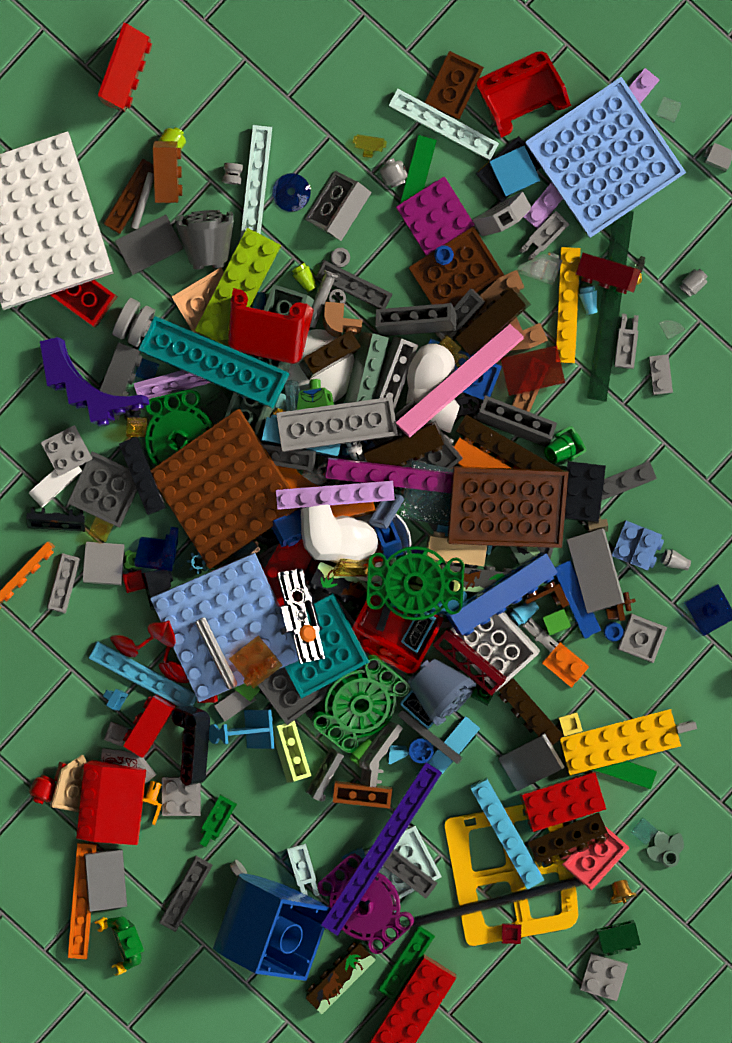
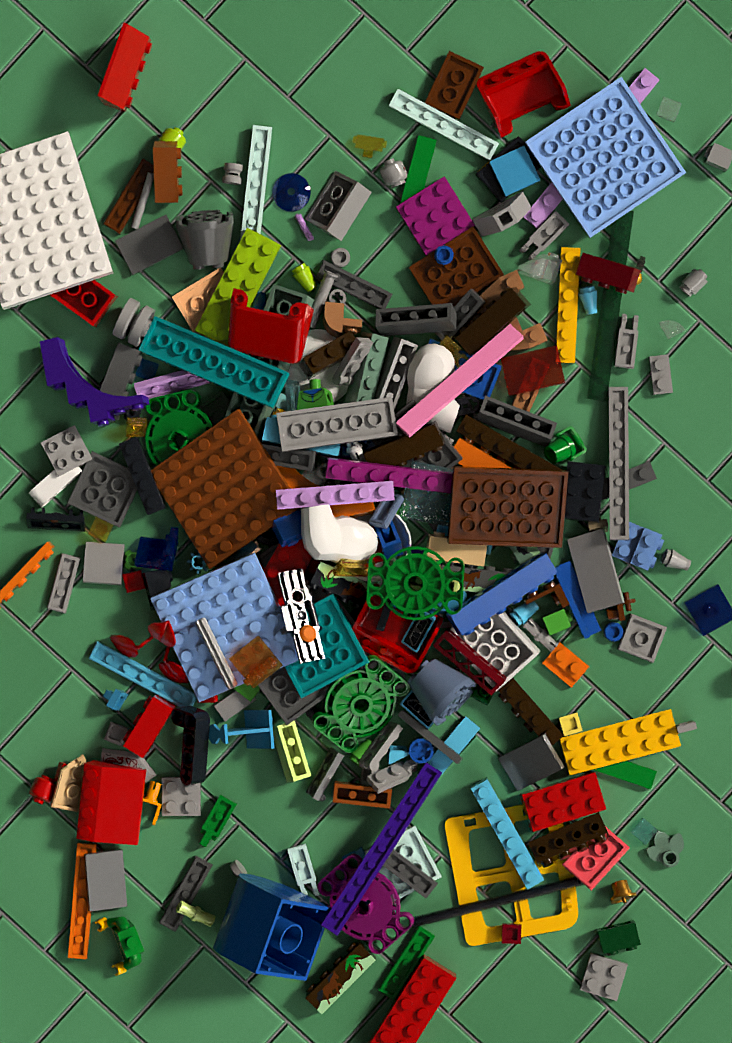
none -> yellowish green pin [176,901,215,927]
none -> lavender piece [294,213,314,241]
none -> light grey plate [332,337,373,385]
none -> light grey hinge [366,759,418,794]
none -> light grey plate [609,387,629,540]

